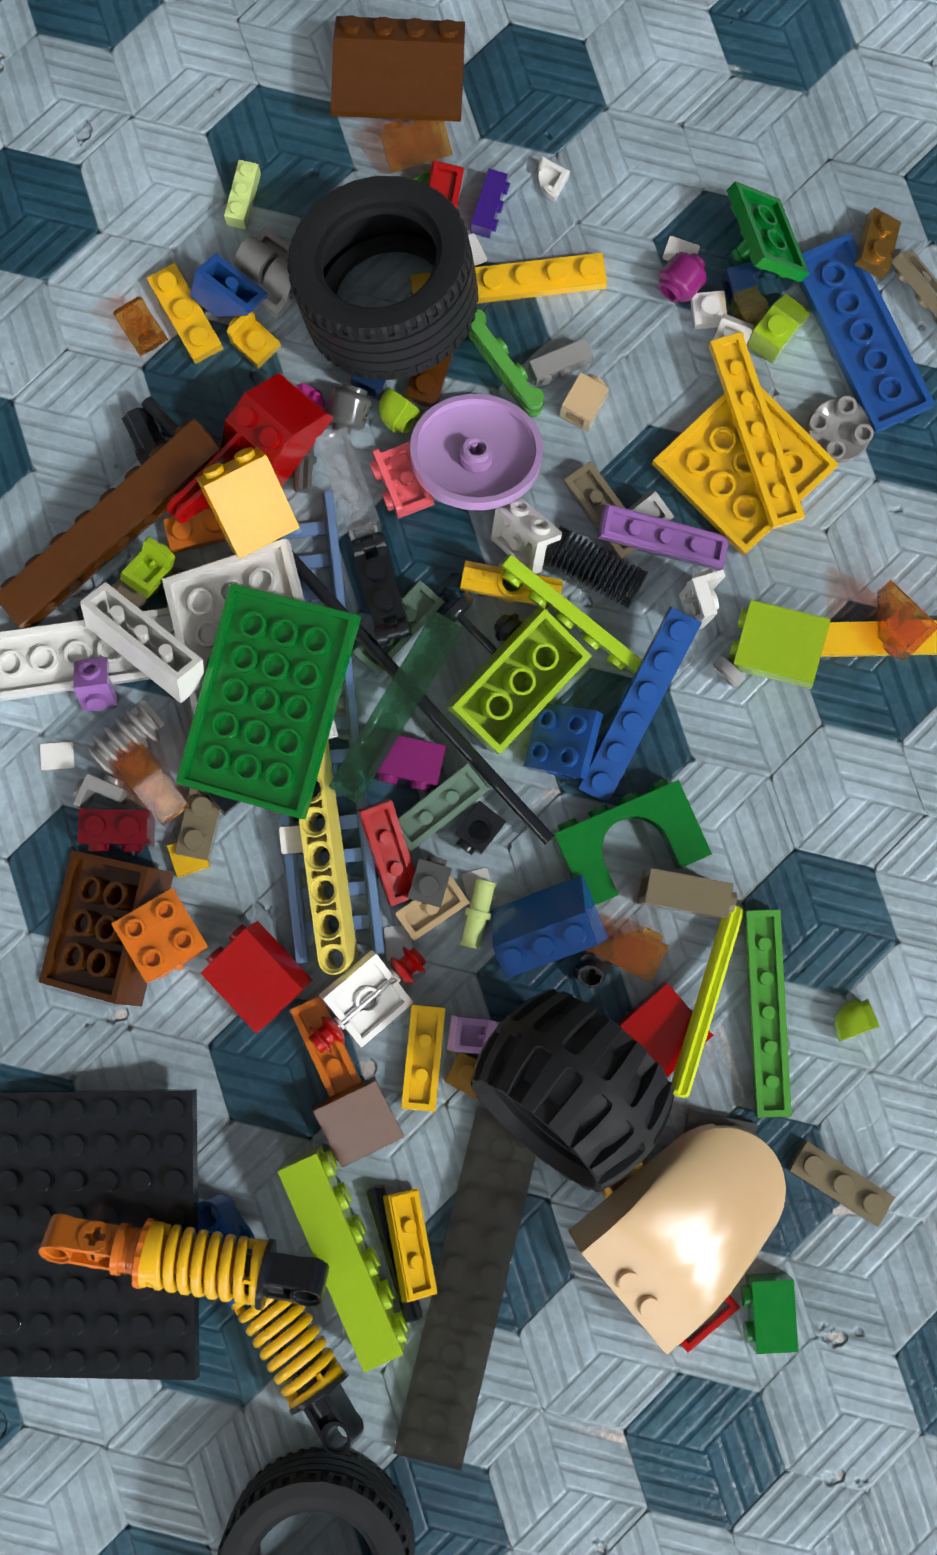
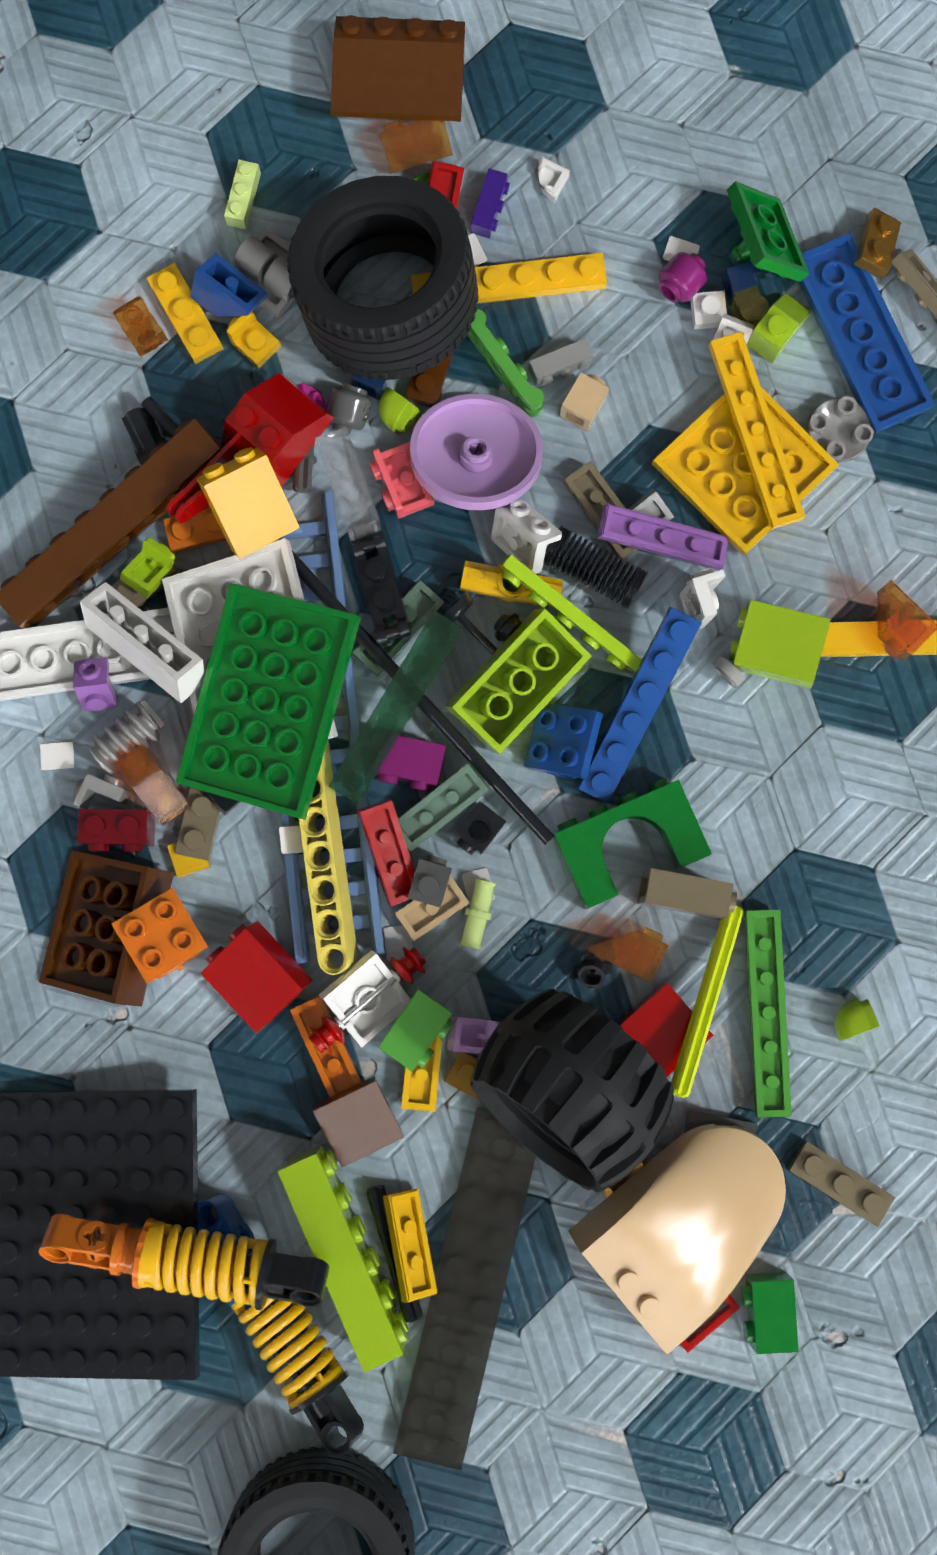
blue slope [491,875,609,979] -> none
none -> bright green brick [378,989,454,1072]

